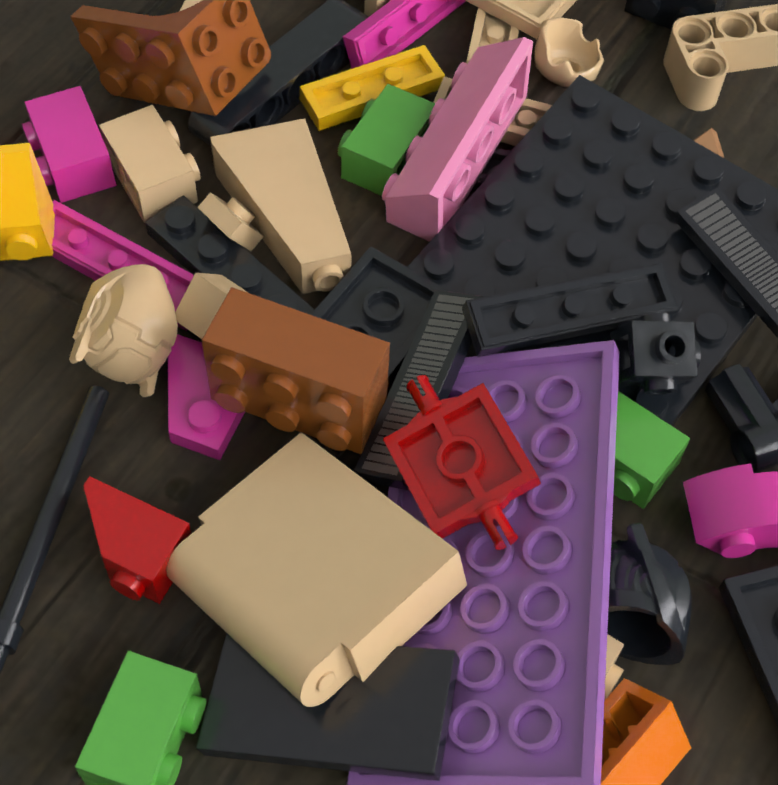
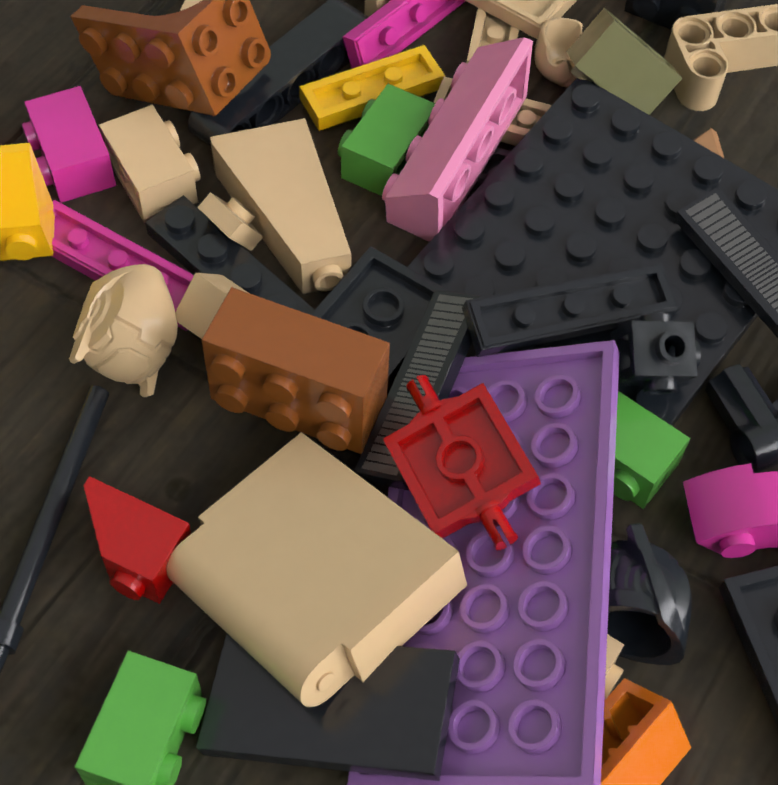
dark pink wing [168,334,245,460] -> none
none -> olive brick [567,7,683,115]

